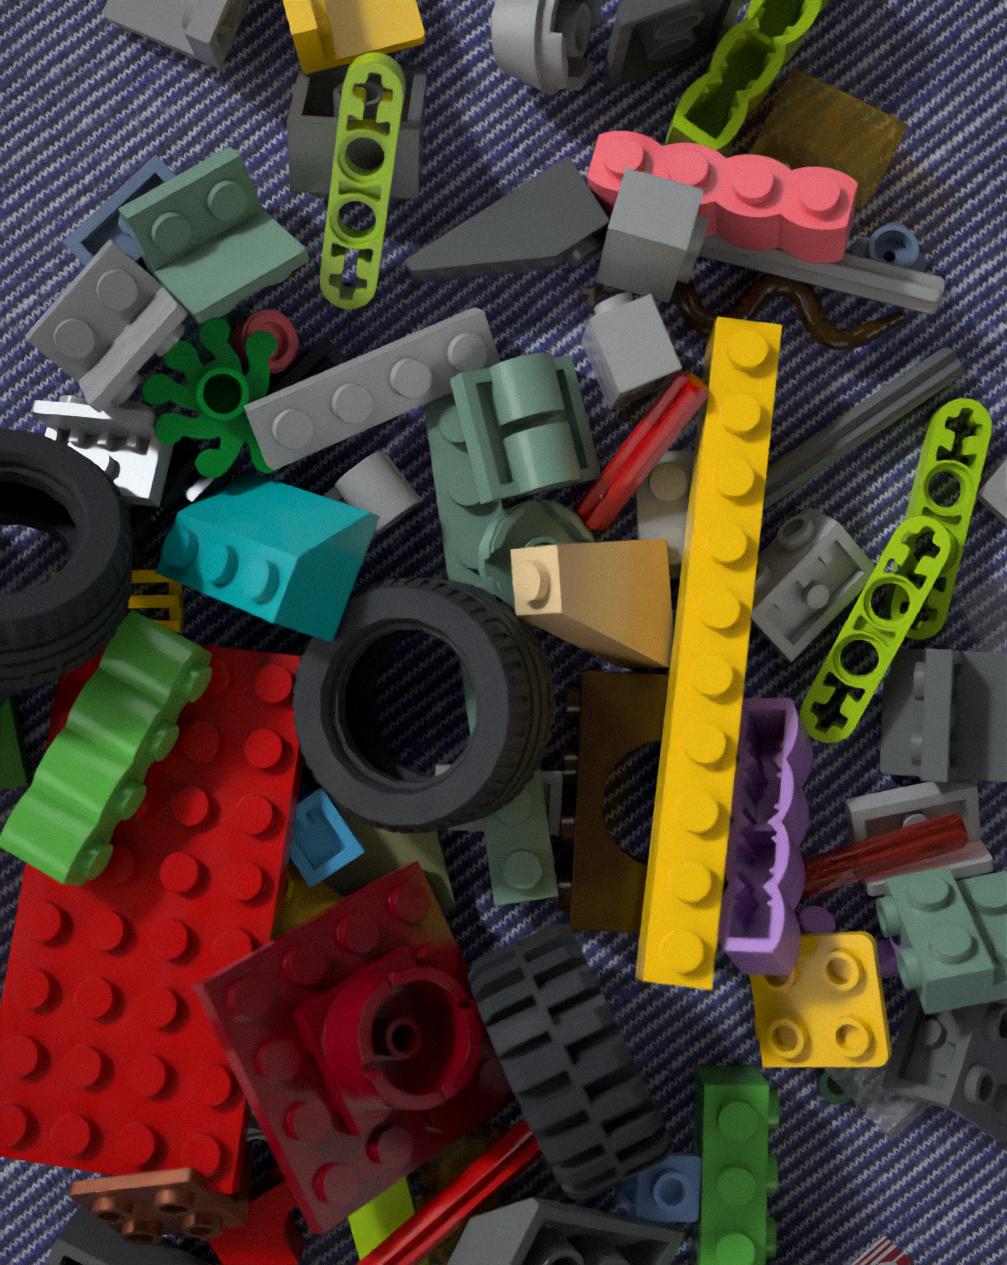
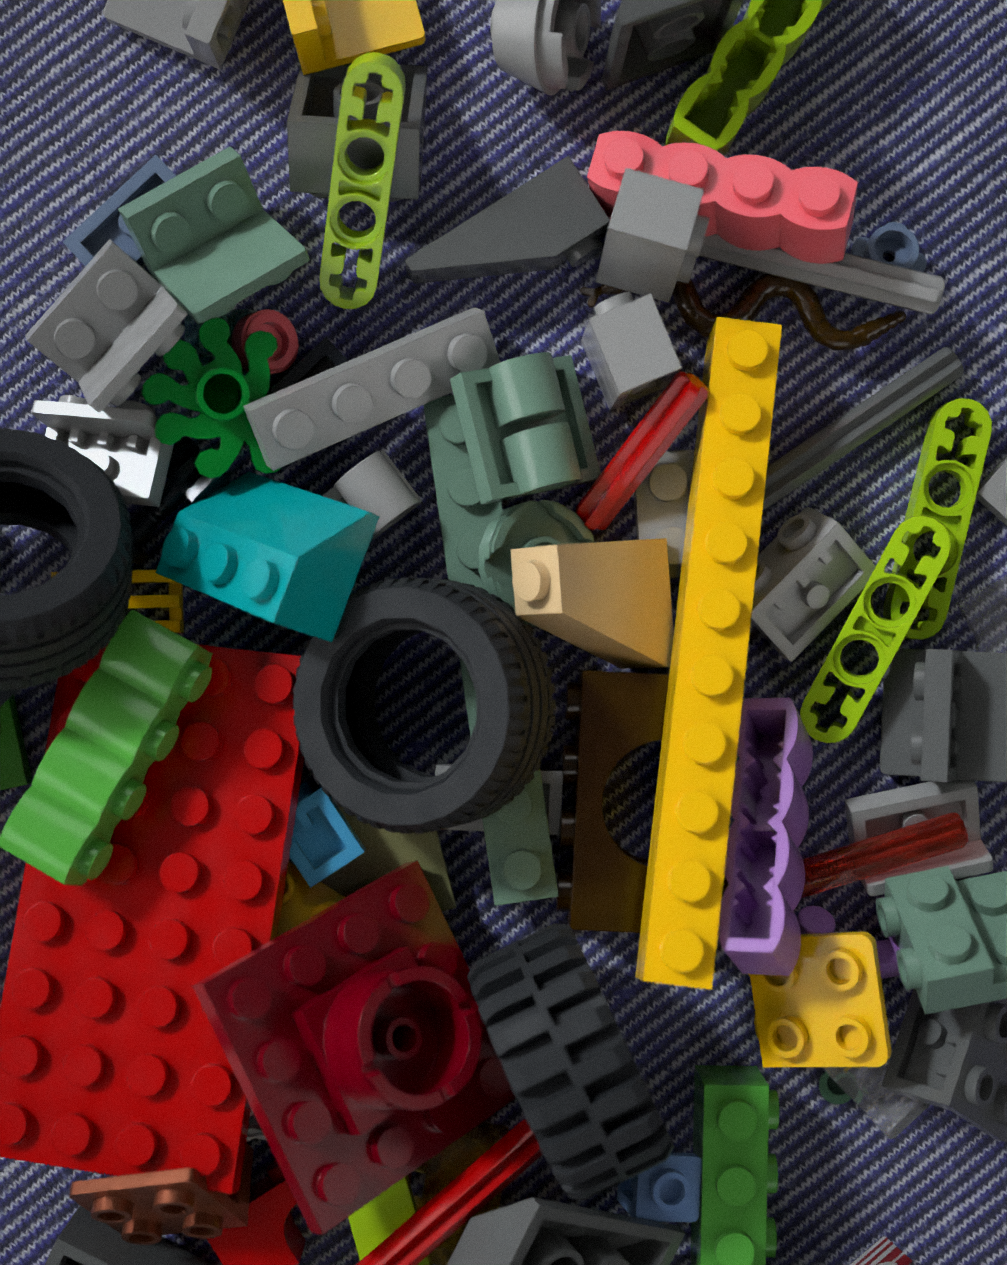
clear yellow brick [749,67,909,209] -> none

